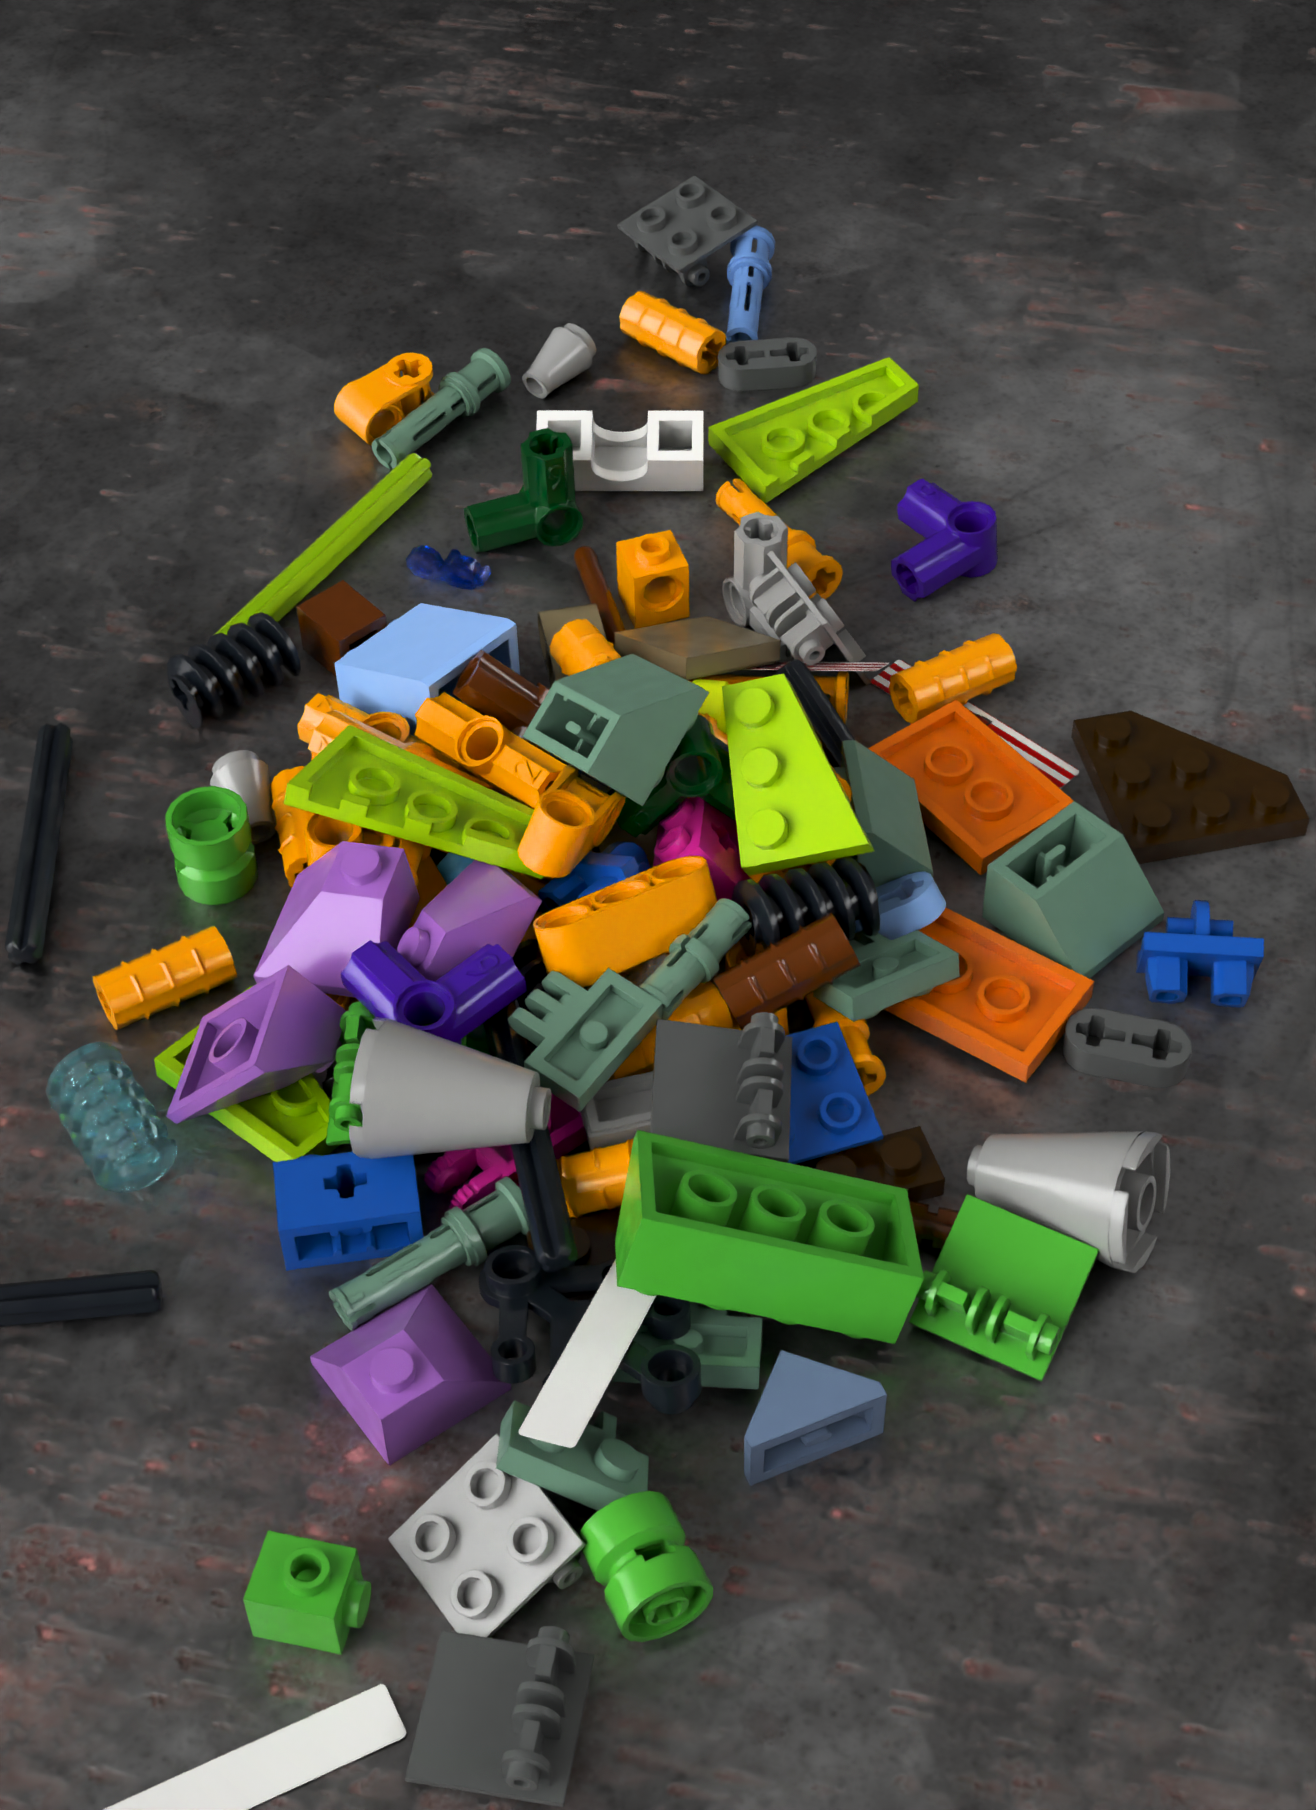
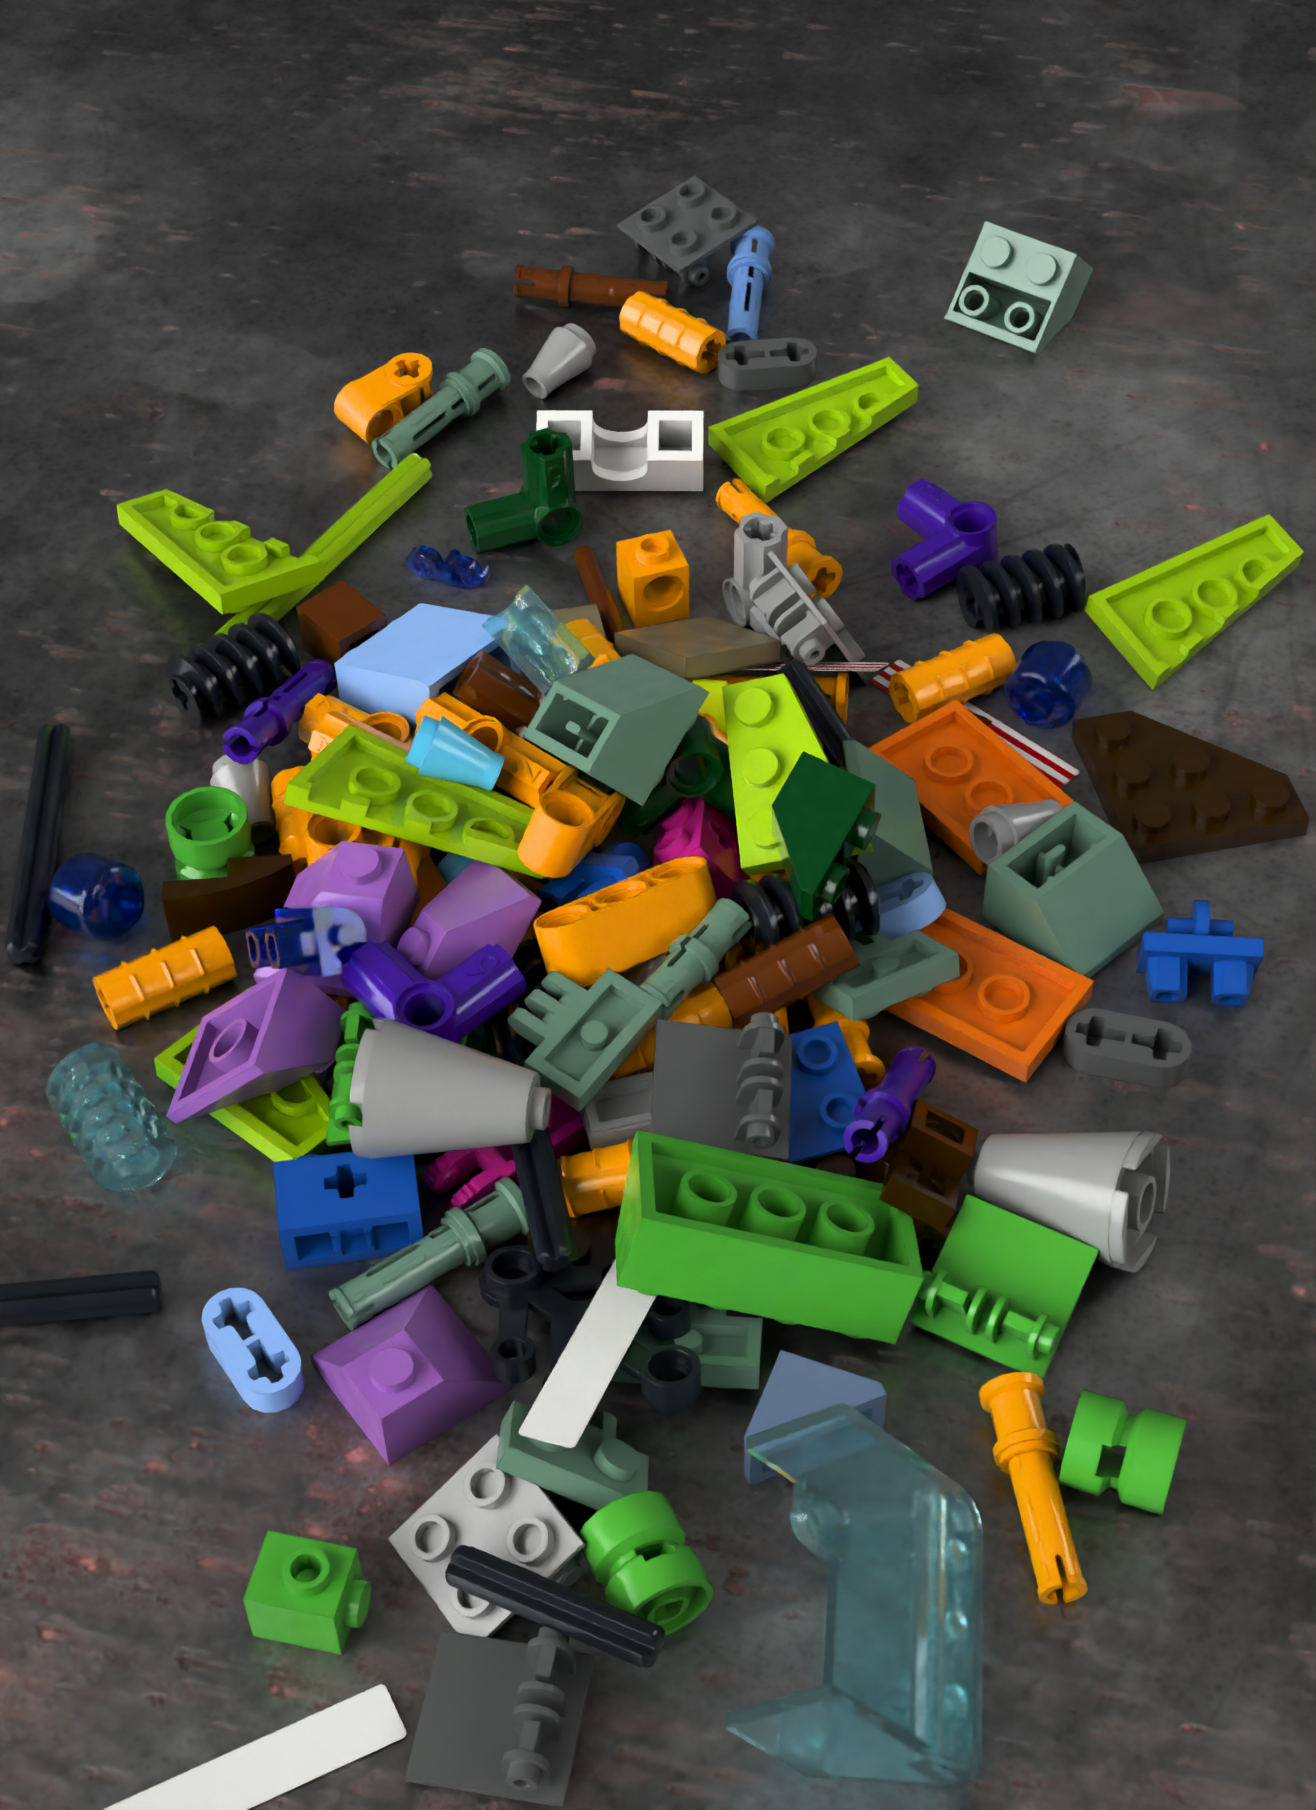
none -> clear blue head [49,852,145,942]
none -> lime wing [116,489,325,615]
none -> dark brown slope [162,854,296,942]
none -> light blue beam [202,1288,305,1413]
none -> dark purple pin [222,659,337,764]
none -> clear blue hips [246,905,366,977]
none -> medium azure cone [405,715,505,792]
none -> black axle [445,1545,665,1668]
none -> clear light blue hips [482,584,595,697]
none -> reddish brown pin [513,264,669,308]
none -> clear light blue windscreen [726,1402,983,1787]
none -> dark green slope [772,751,881,922]
none -> dark purple pin [843,1046,936,1163]
none -> dark brown slope [879,1099,978,1232]
none -> slope [944,221,1093,355]
none -> black piece [957,543,1086,634]
none -> light grey cone [969,799,1063,865]
none -> light orange pin [978,1372,1088,1605]
none -> clear blue head [1004,641,1093,729]
none -> bright green wheel [1058,1389,1187,1515]
none -> lime wing [1084,514,1304,691]

